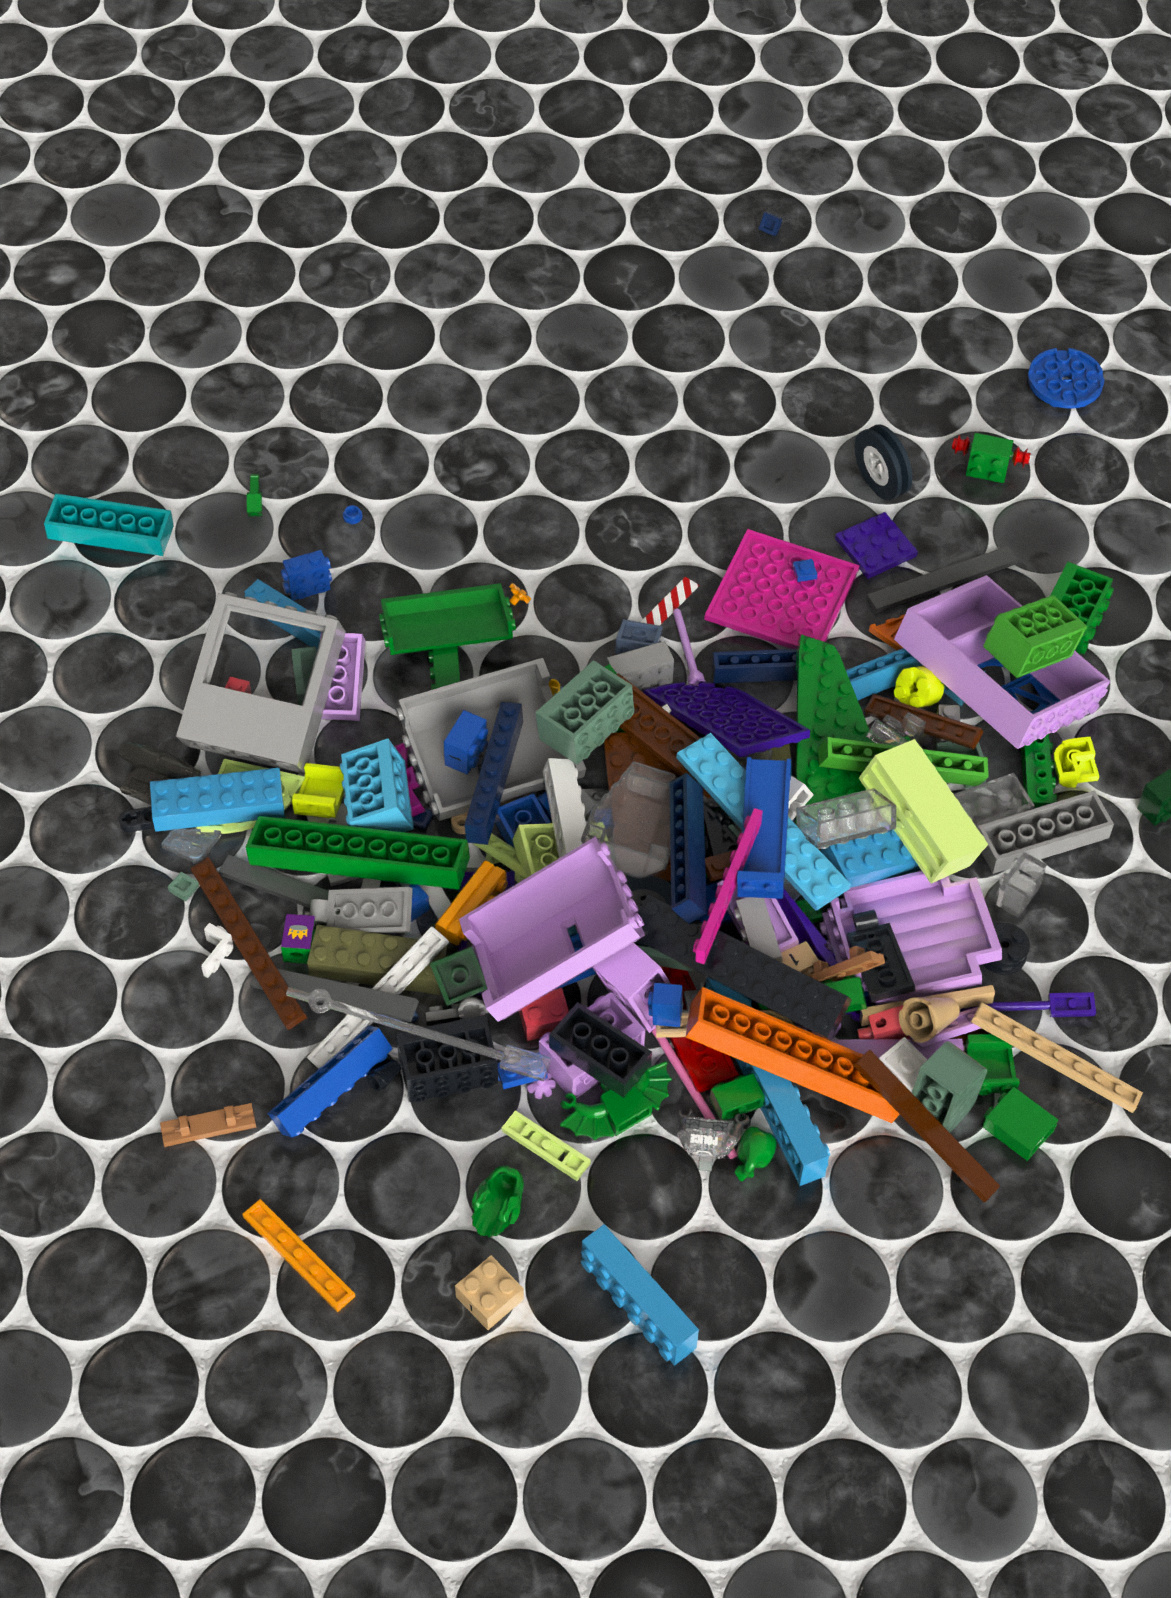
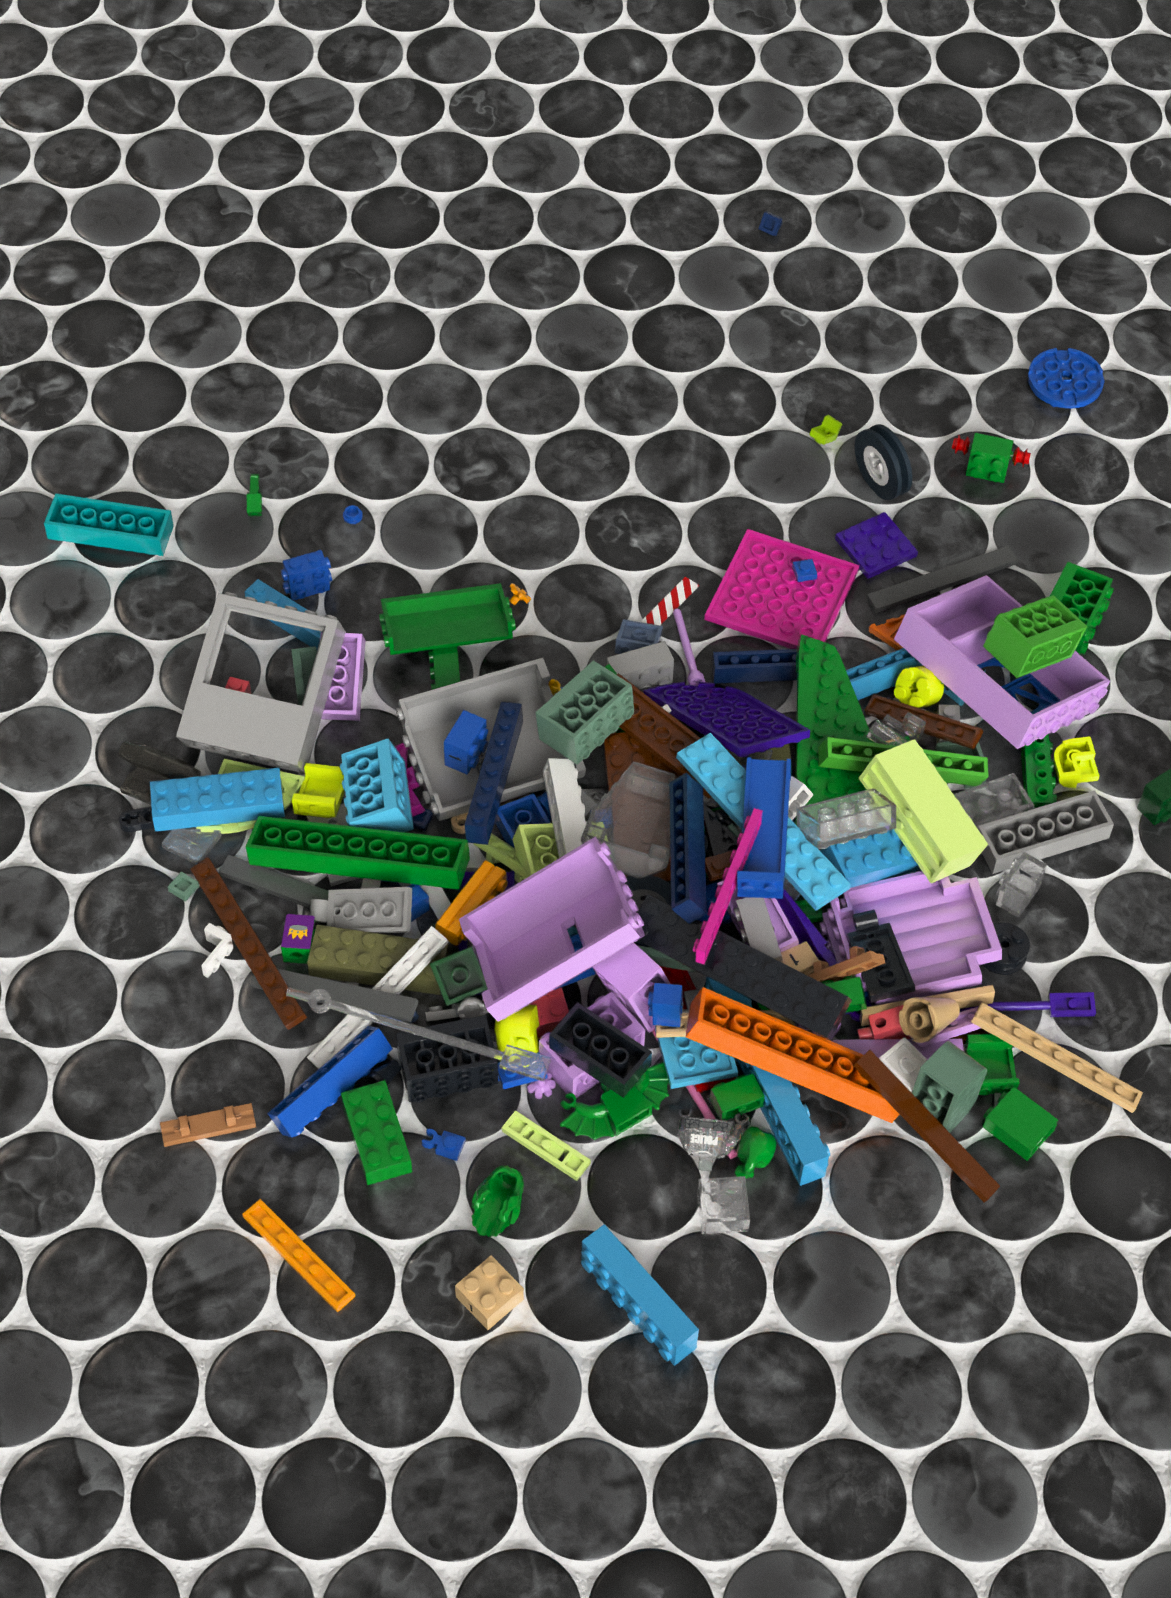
none -> green brick [341,1080,412,1185]
none -> blue plate [422,1129,466,1161]
none -> neon yellow brick [494,1005,540,1057]
none -> medium azure plate [655,1025,738,1089]
none -> clear brick [697,1176,750,1234]
none -> lime bracket [809,415,842,445]

